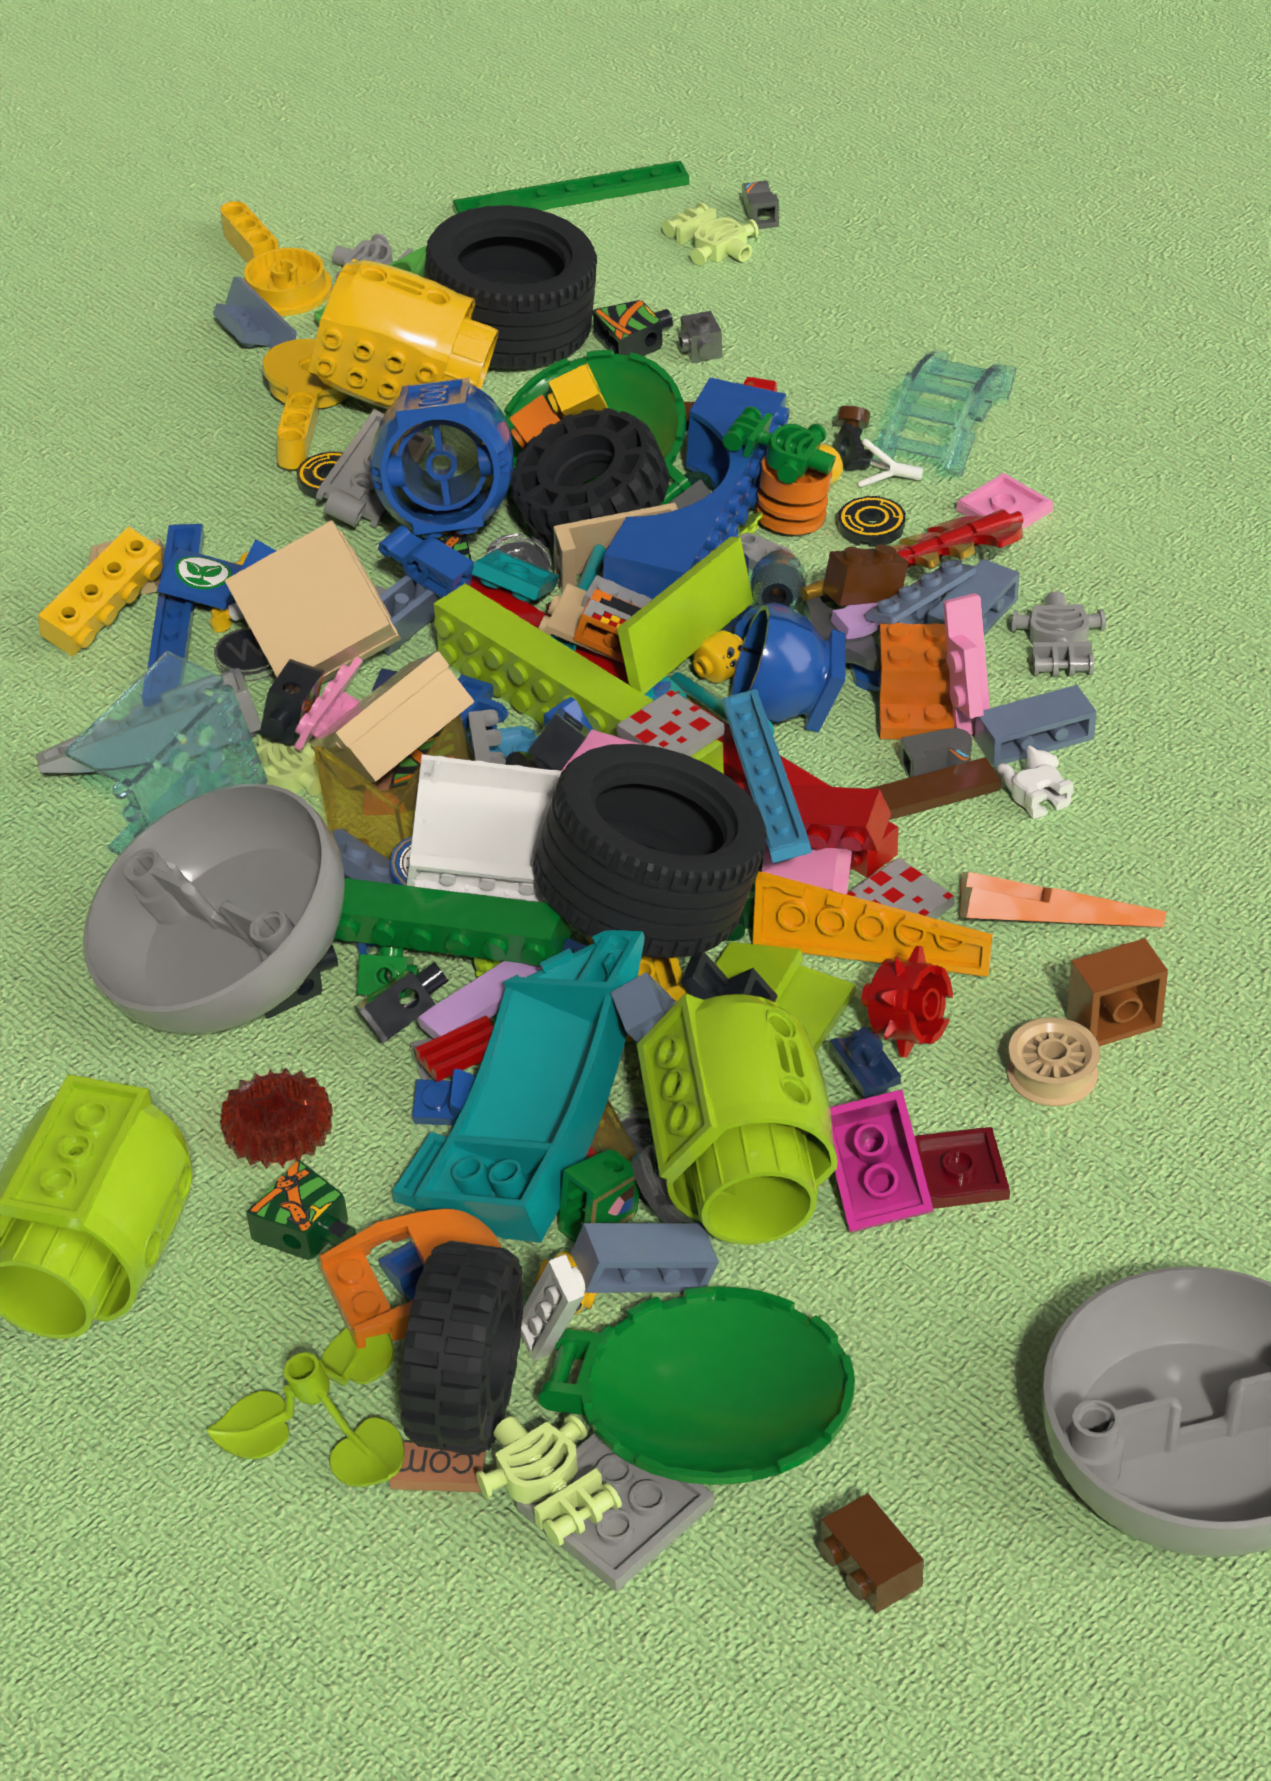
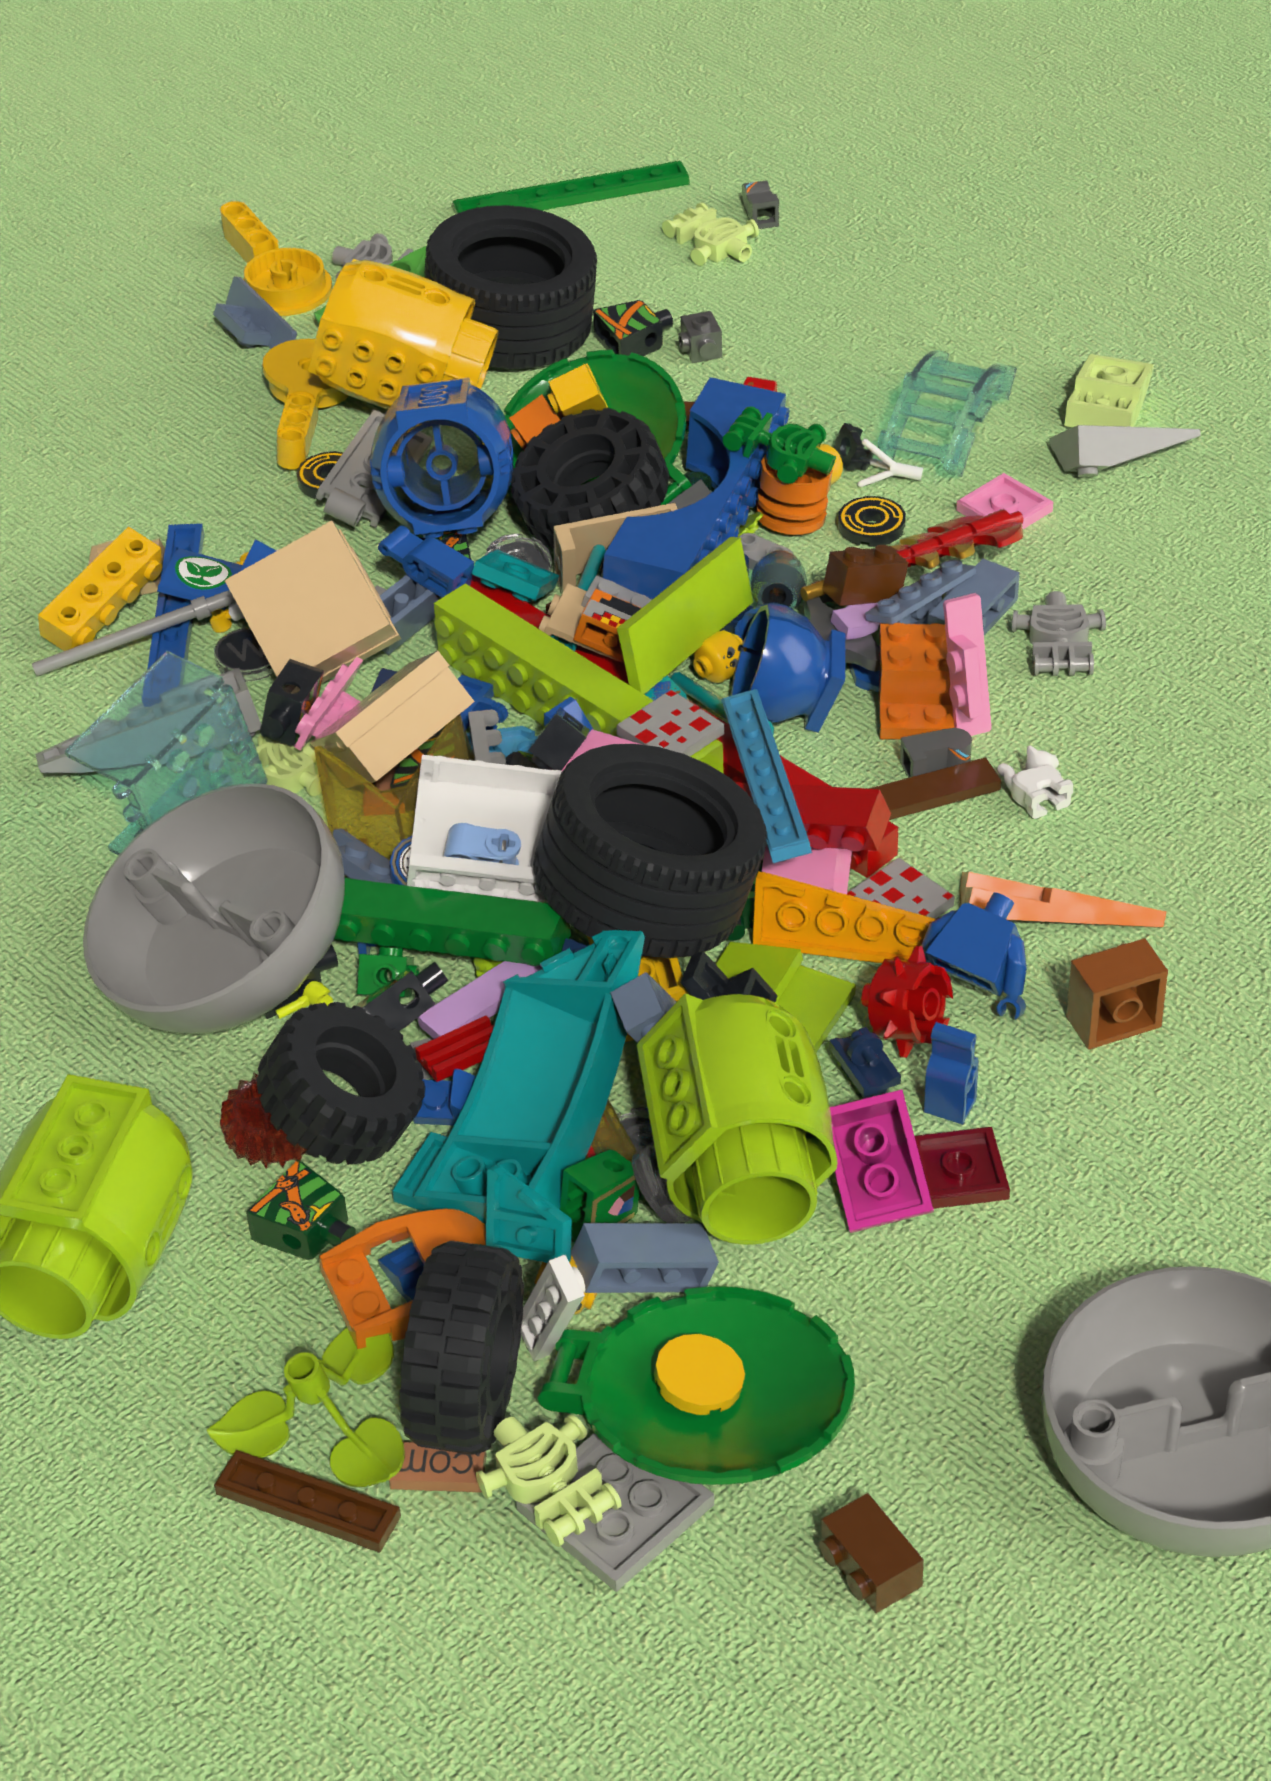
reddish brown tile [836,406,871,429] -> none
sand blue brick [975,685,1097,767] -> none
tan wheel [1007,1017,1100,1106] -> none
none -> light grey bar [32,590,236,676]
none -> reddish brown tile [214,1450,401,1553]
none -> black tyre [256,1002,425,1165]
none -> neon yellow hand [275,981,334,1019]
none -> light blue piece [444,823,521,865]
none -> teal wing [486,1165,572,1263]
none -> yellow tile [653,1334,745,1415]
none -> blue torso [921,892,1027,1020]
none -> blue piece [924,1022,979,1125]
none -> wedge [1050,425,1201,477]
none -> yellowish green slope [1064,354,1154,427]

